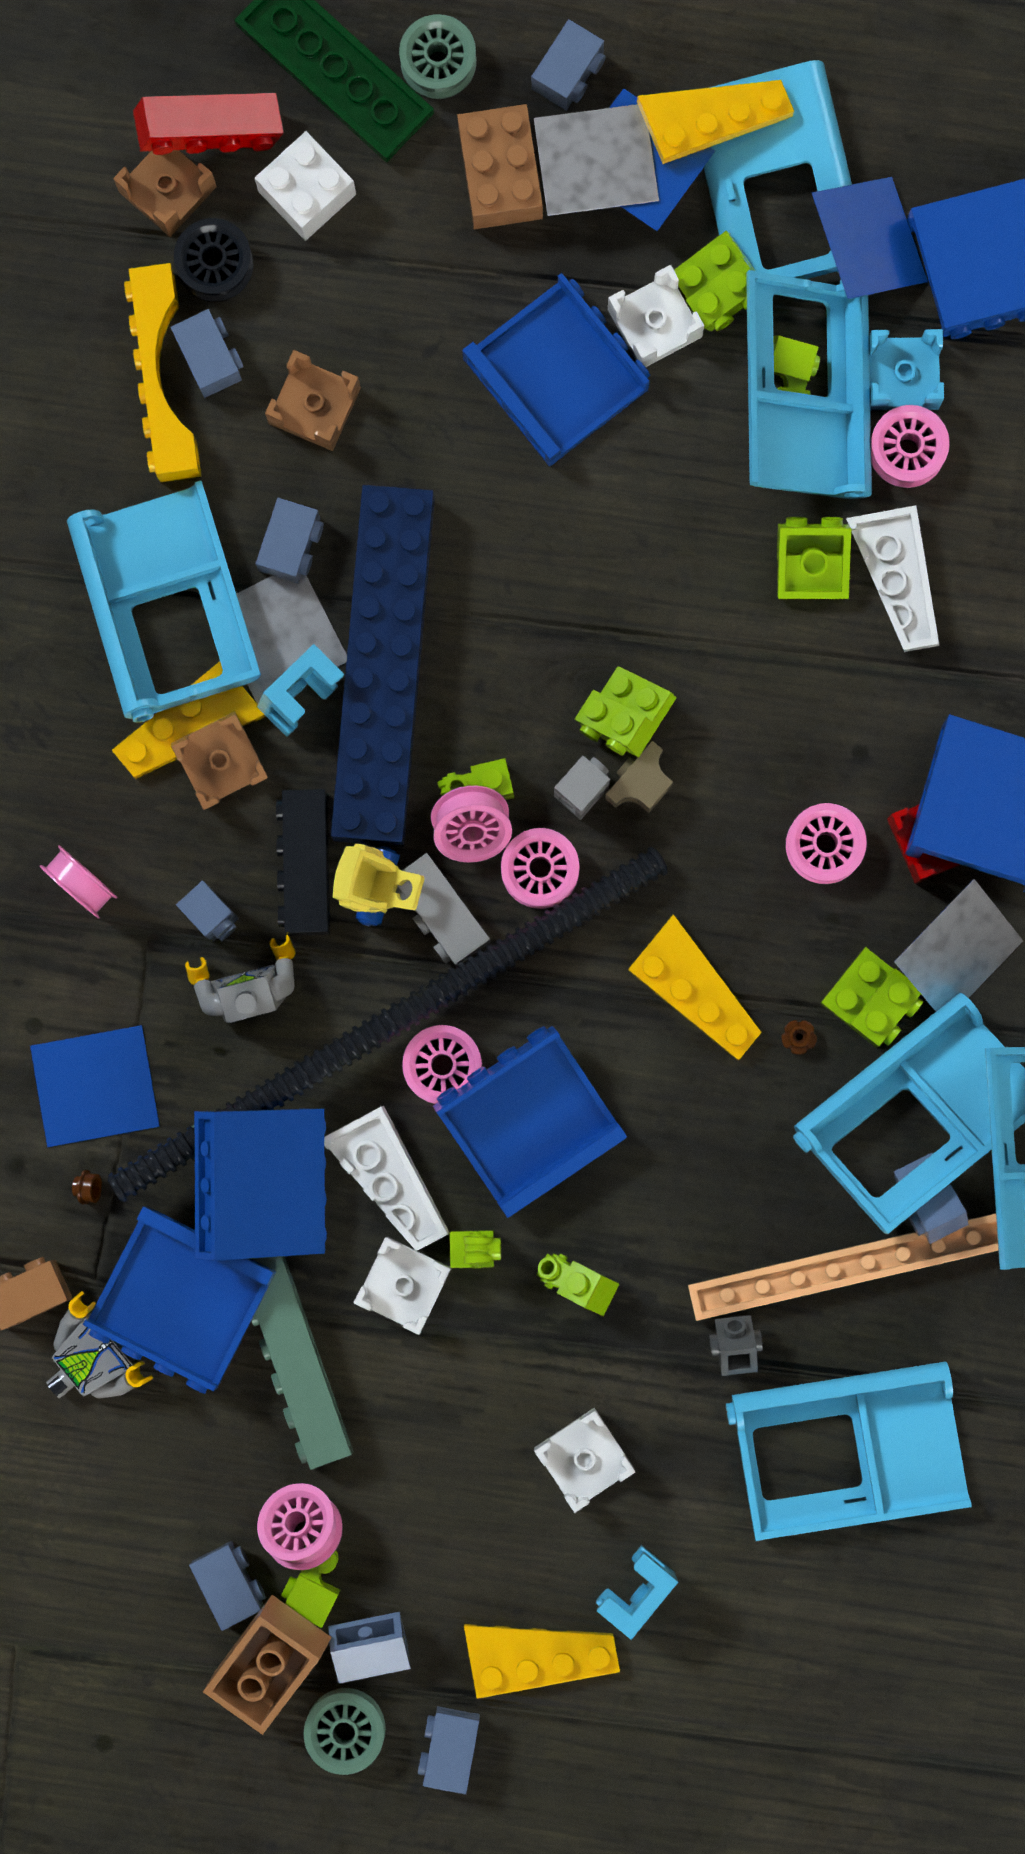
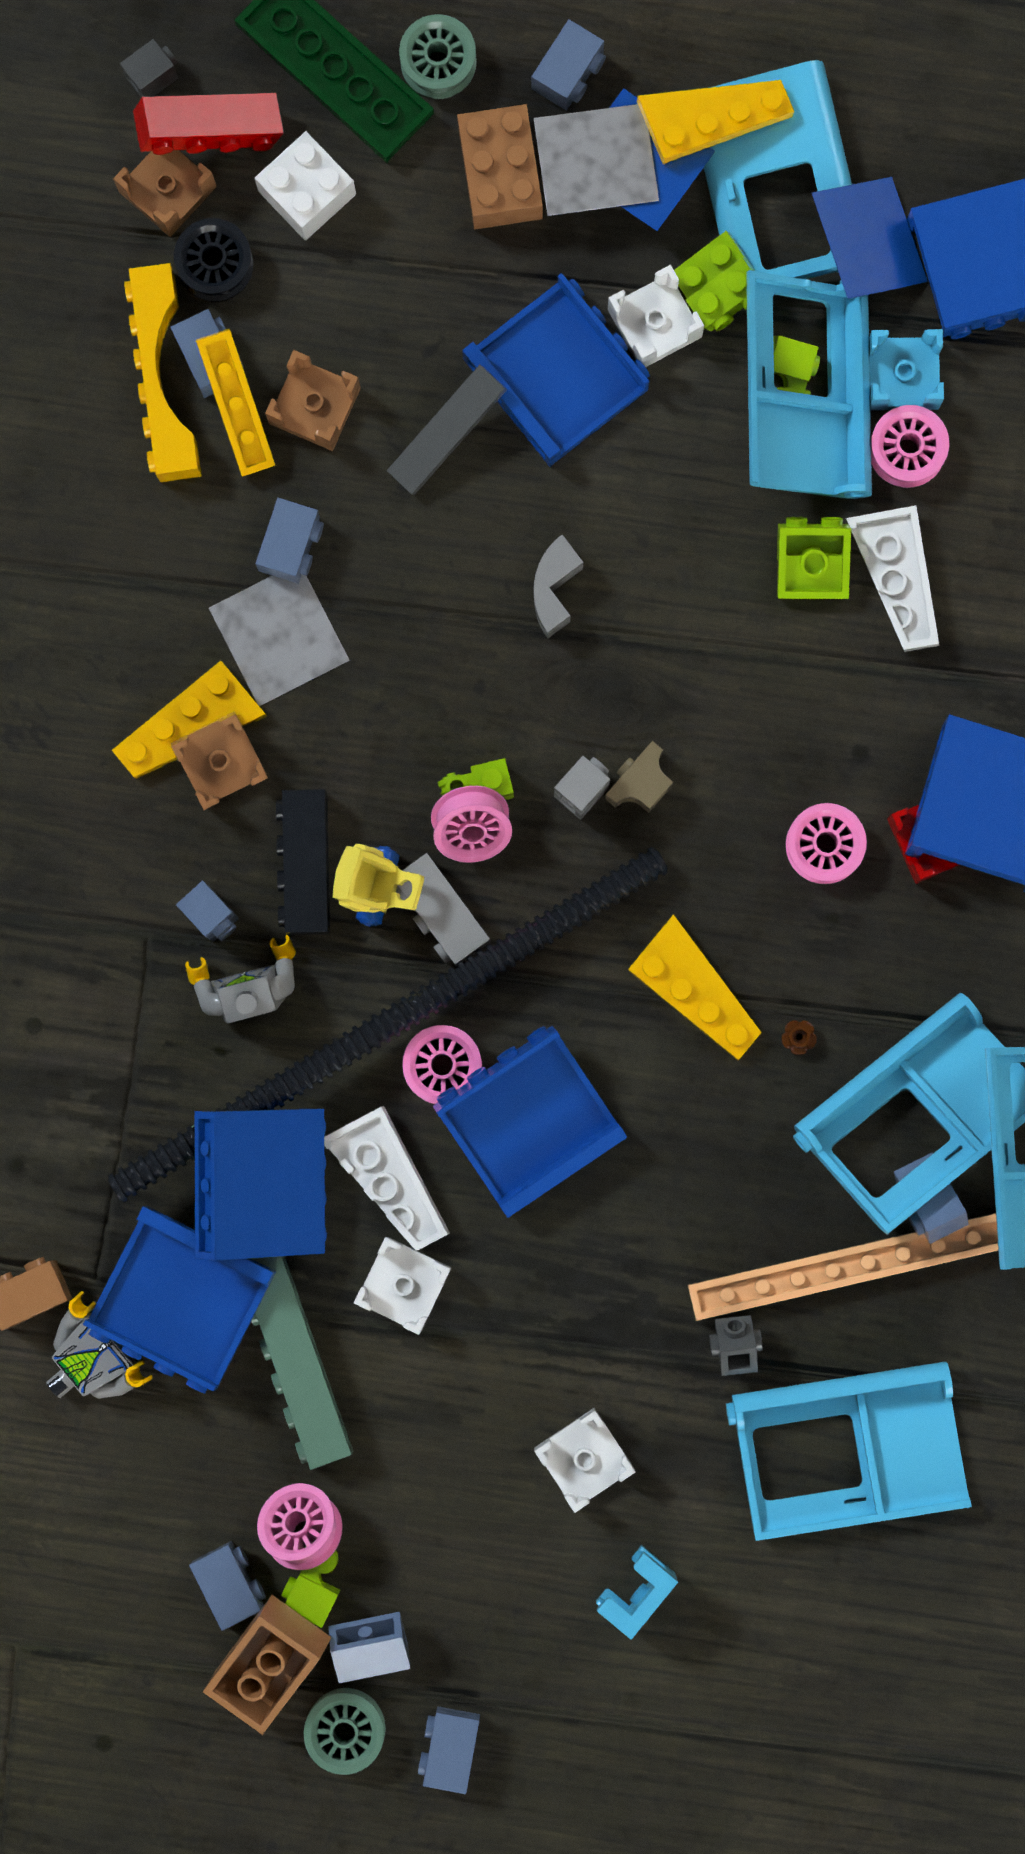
blue sticker [30,1025,160,1147] -> none
bright pink wheel [40,845,118,919] -> none
medium azure piece [67,480,261,723] -> none
reddish brown plate [72,1169,102,1205] -> none
medium azure panel [257,644,344,737] -> none
dark blue brick [331,485,435,847] -> none
lime brick [450,1230,501,1268] -> none
yellow wing [464,1624,620,1699] -> none
bright pink wheel [501,828,580,909] -> none
lime brick [536,1253,619,1316] -> none
lime plate [574,666,676,758] -> none
lime plate [820,947,924,1048] -> none
flat silver sticker [894,879,1023,1011] -> none
none -> dark grey brick [120,39,178,98]
none -> yellow plate [196,329,276,477]
none -> dark grey tile [387,364,508,495]
none -> light grey brick [534,535,583,639]

